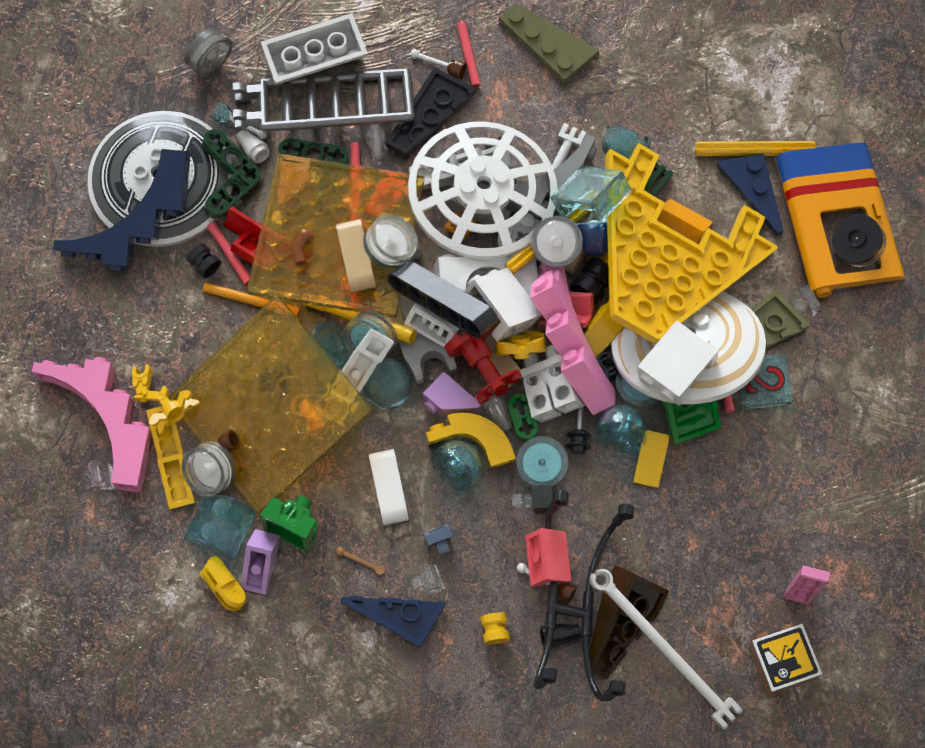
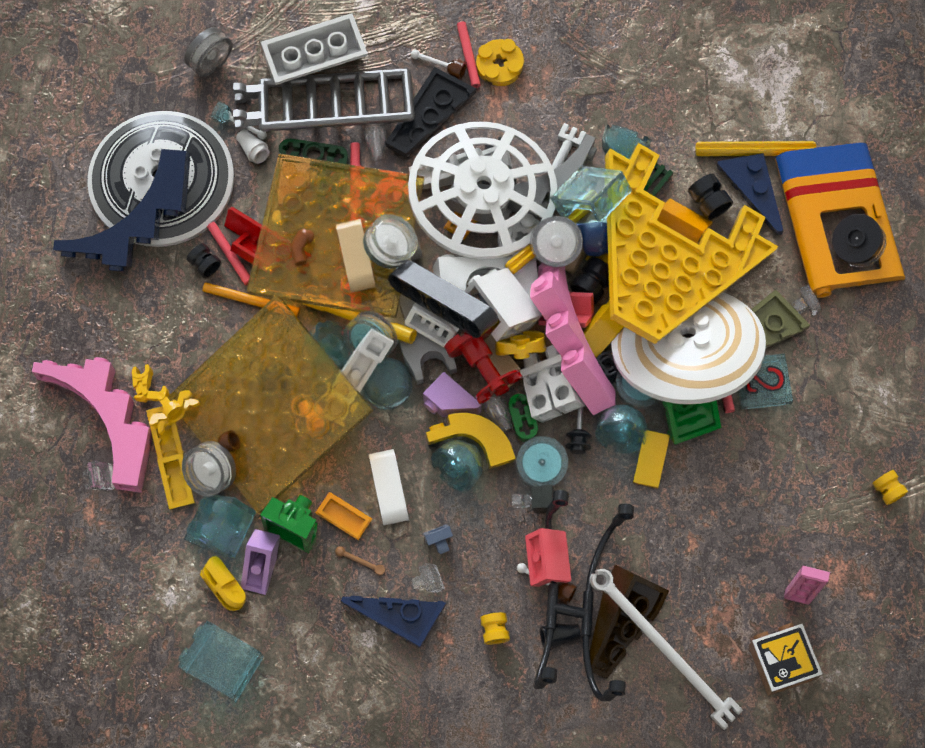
dark green beam [202,129,261,219] -> none
olive wing [499,3,599,84] -> none
white panel [638,321,719,406] -> none
none -> clear light blue panel [178,621,264,703]
none -> light orange tile [315,492,372,540]
none -> yellow plate [476,39,524,86]
none -> black wheel [688,173,733,220]
none -> yellow wheel [872,470,909,505]

